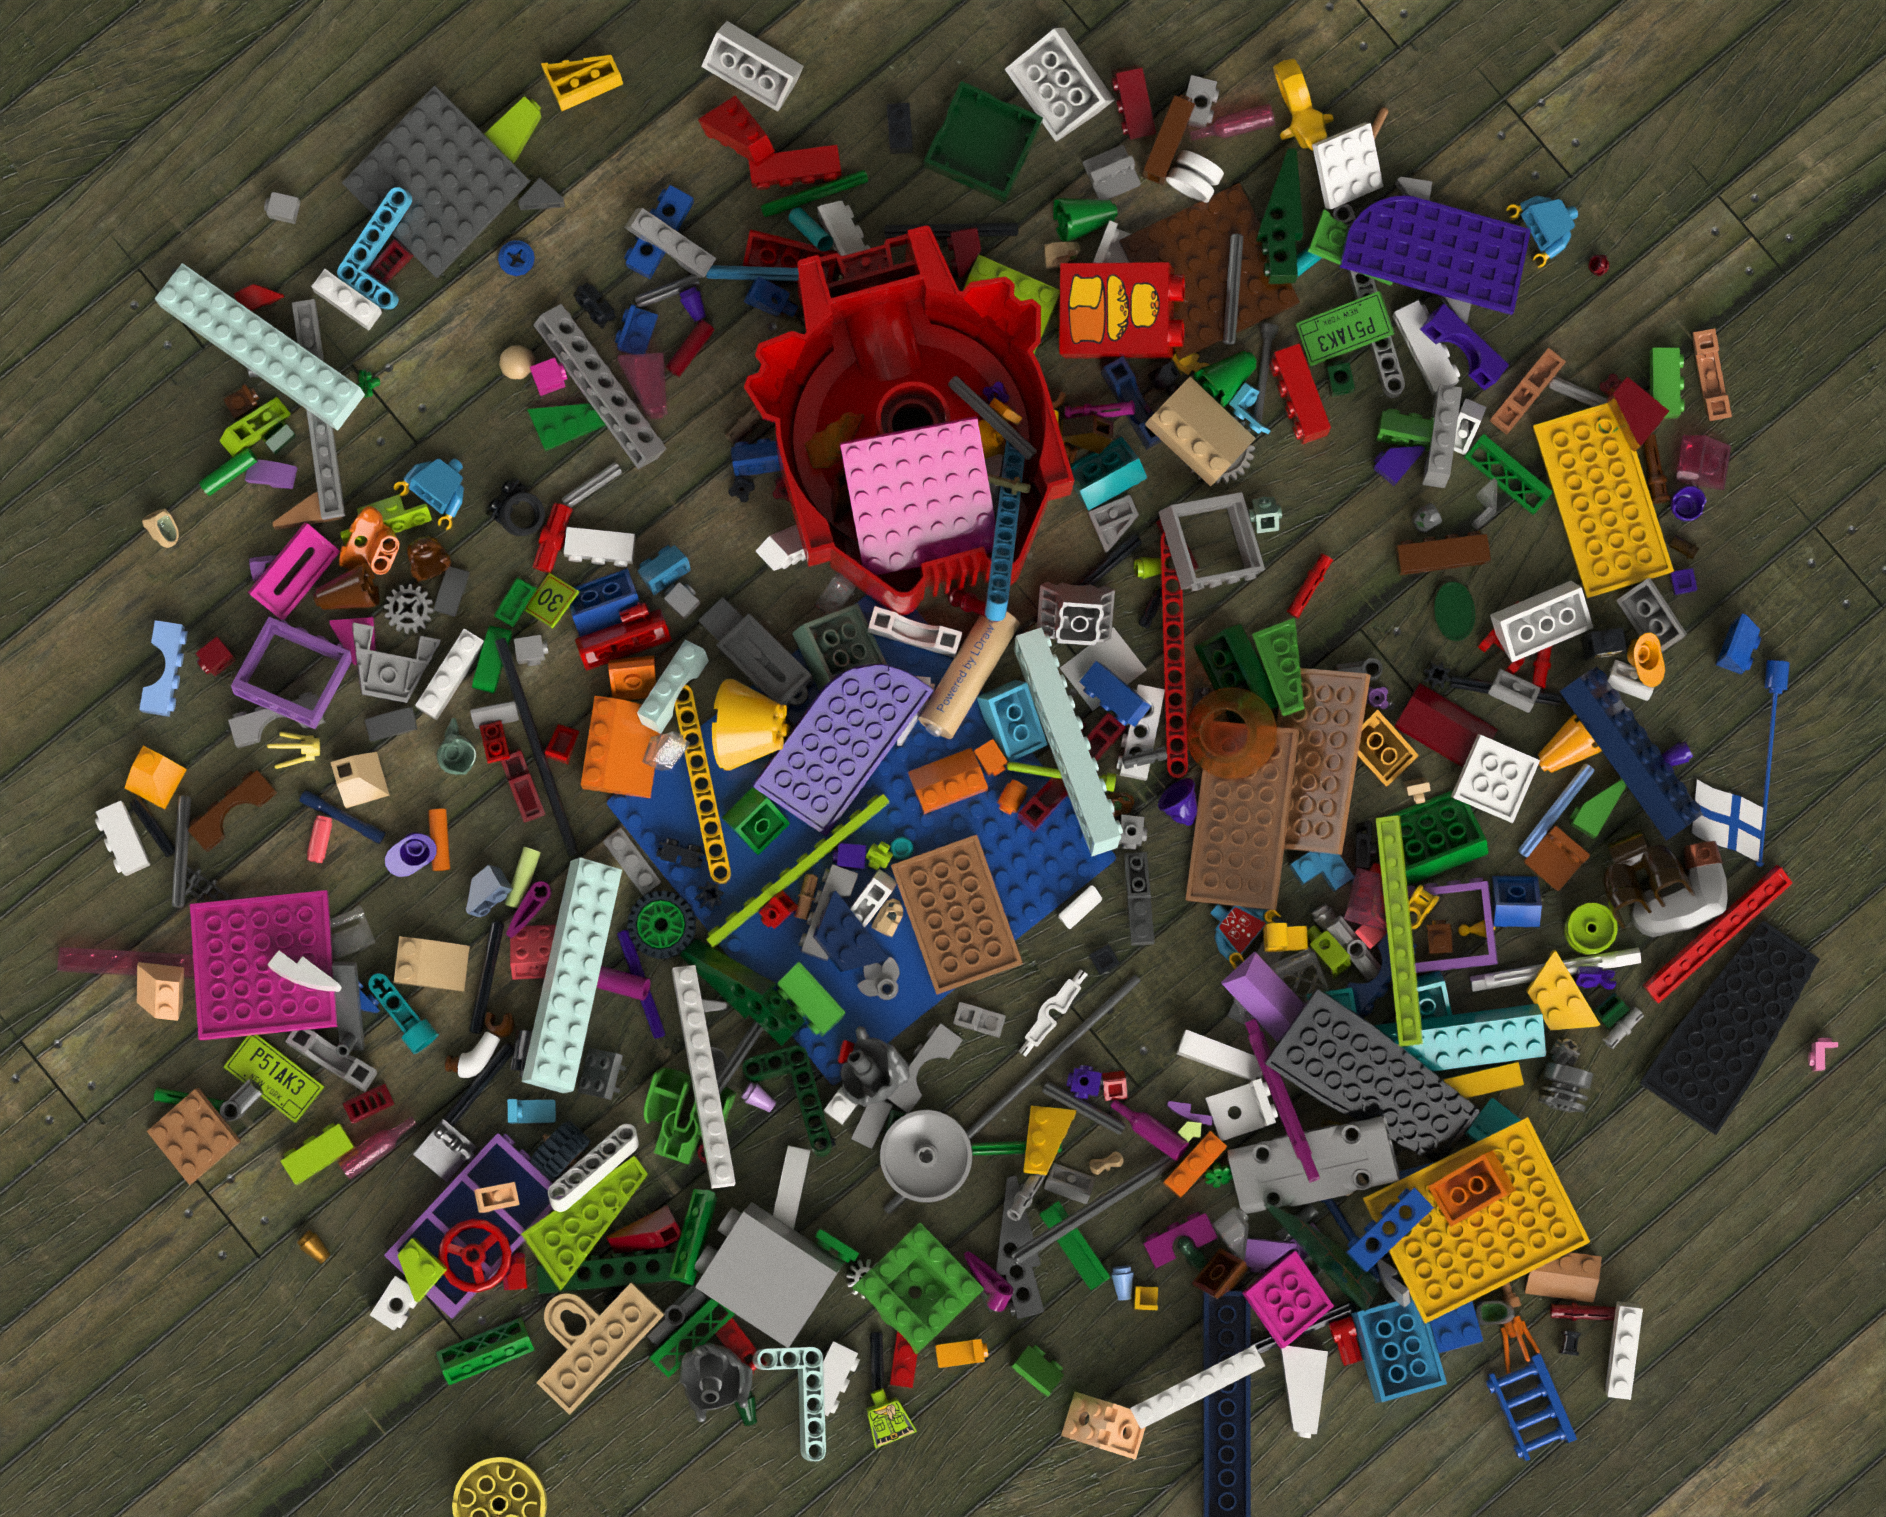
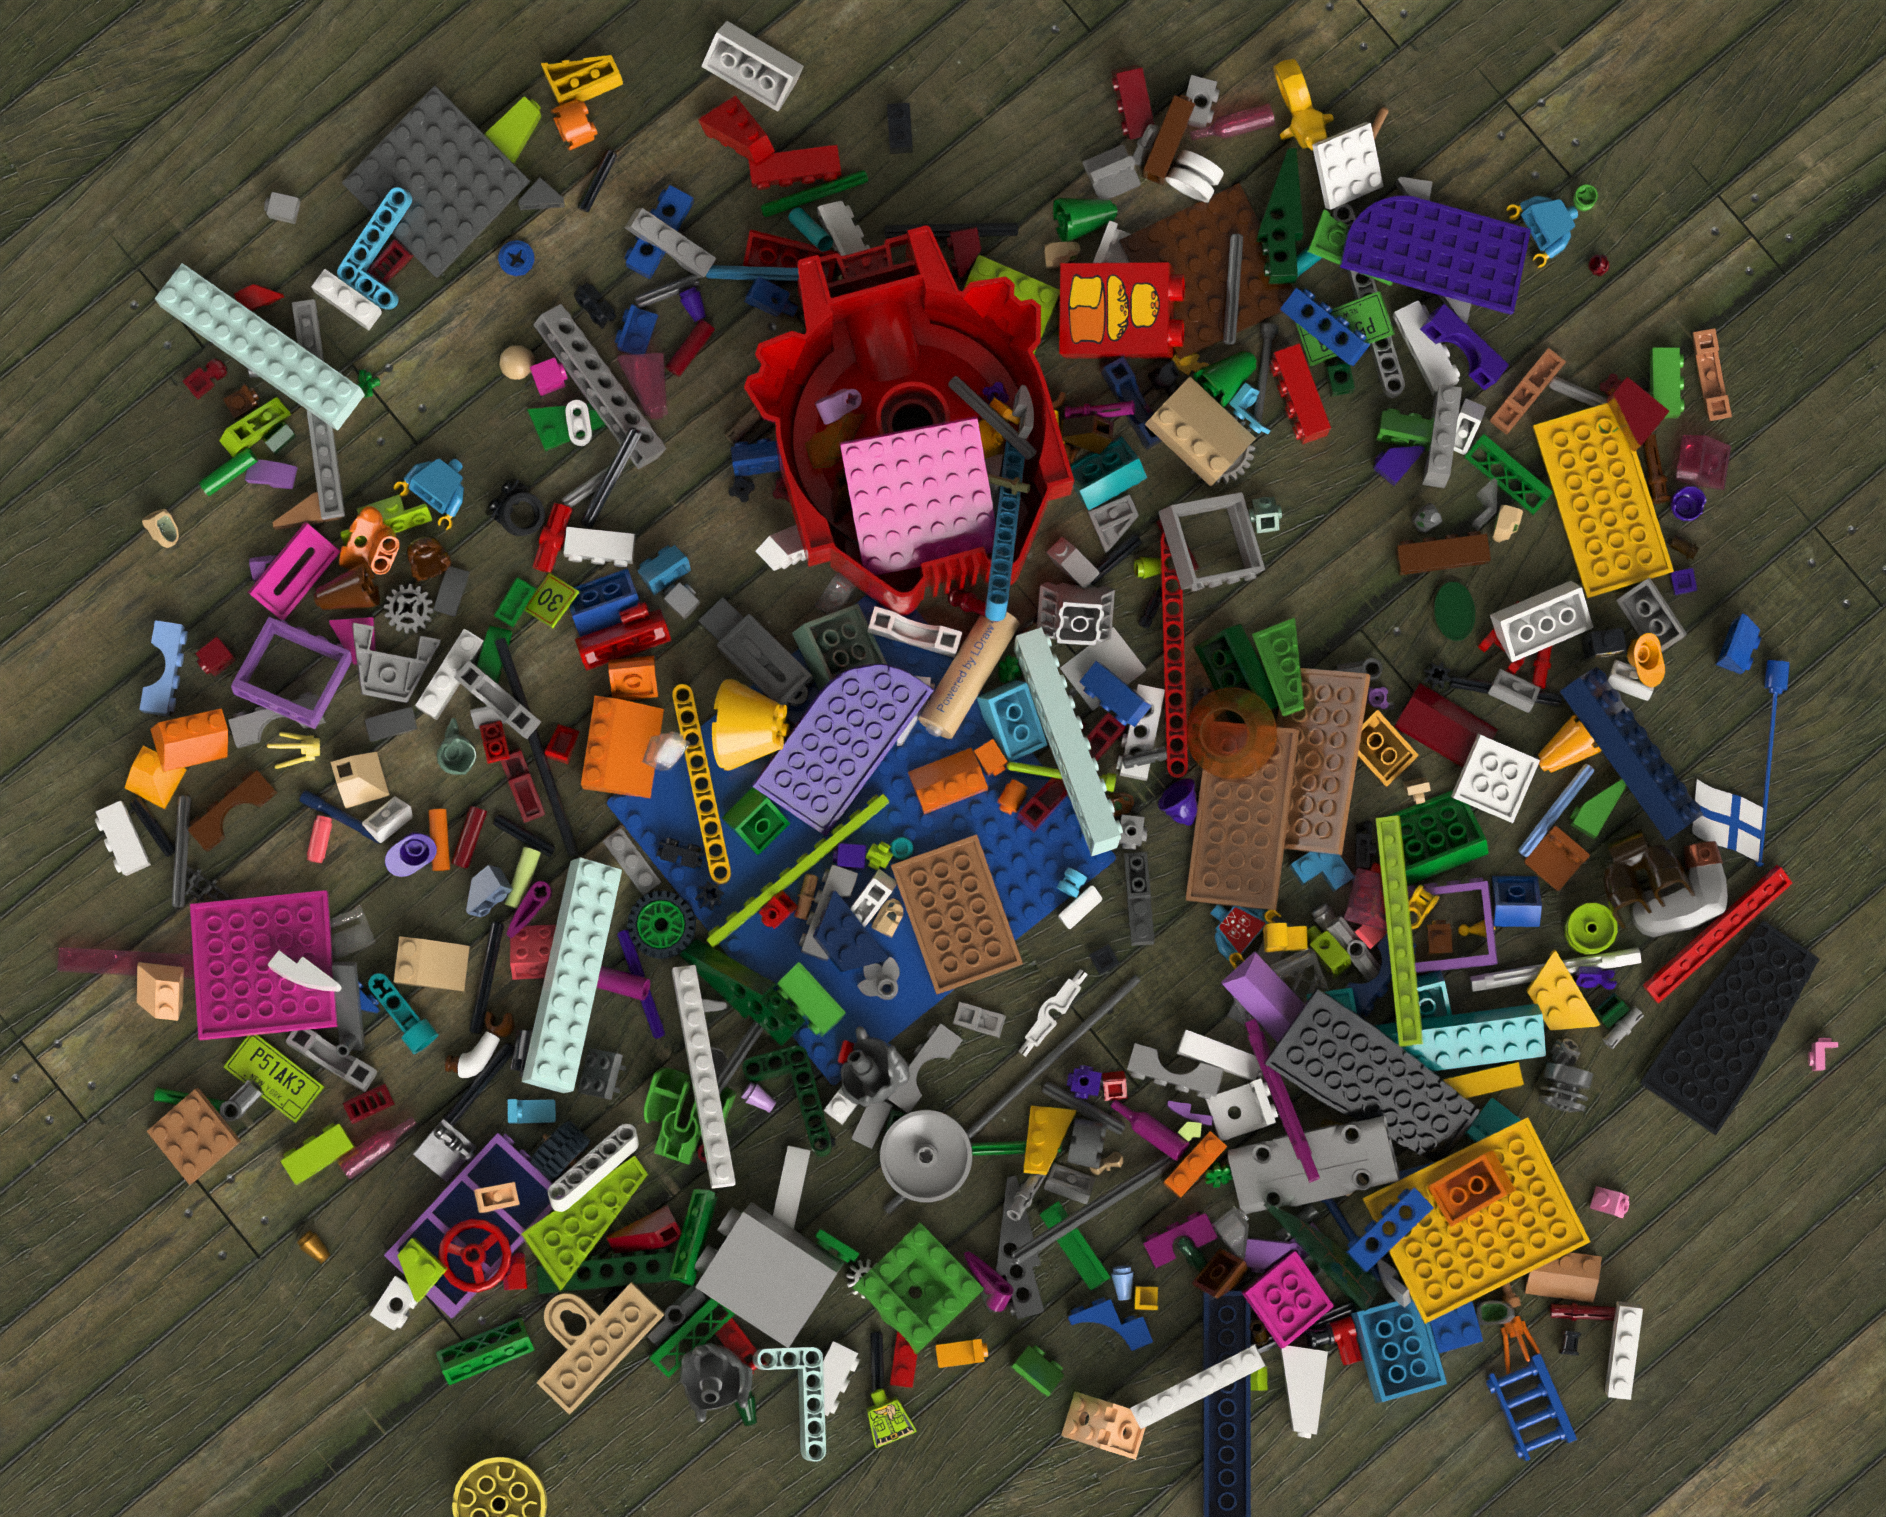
light grey brick [514,635,549,666] -> none
light aqua arch [637,640,709,734] -> none
dark green tile [924,81,1043,204] -> none
white slope [1005,27,1115,141] -> none
red pin [1286,553,1333,619] -> none
dark purple cone [1661,741,1693,767] -> none
none -> orange slope [150,708,228,772]
none -> dark red plate [182,358,228,399]
none -> white slope [362,796,413,843]
none -> dark red piece [451,806,487,869]
none -> light grey arch [454,660,541,739]
none -> black axle [493,814,555,857]
none -> orange brick [551,99,598,151]
none -> white plate [565,400,592,446]
none -> black axle [578,150,617,212]
none -> black axle [580,427,641,528]
none -> lavender piece [815,389,862,424]
none -> green plant [998,655,1022,684]
none -> light grey slope [1012,385,1034,439]
none -> light grey slope [1046,537,1100,589]
none -> medium azure wheel [1057,867,1087,898]
none -> dark grey brick [1067,1118,1107,1169]
none -> blue arch [1068,1297,1153,1351]
none -> light grey arch [1127,1043,1224,1100]
none -> light grey axle [1132,124,1160,166]
none -> dark brown pin [1250,1321,1270,1345]
none -> lime tile [1251,1367,1268,1391]
none -> blue brick [1280,288,1370,366]
none -> black bush [1306,1324,1334,1349]
none -> tan rock [1492,505,1523,543]
none -> bright green wheel [1573,184,1598,211]
none -> bright pink bracket [1590,1186,1629,1218]

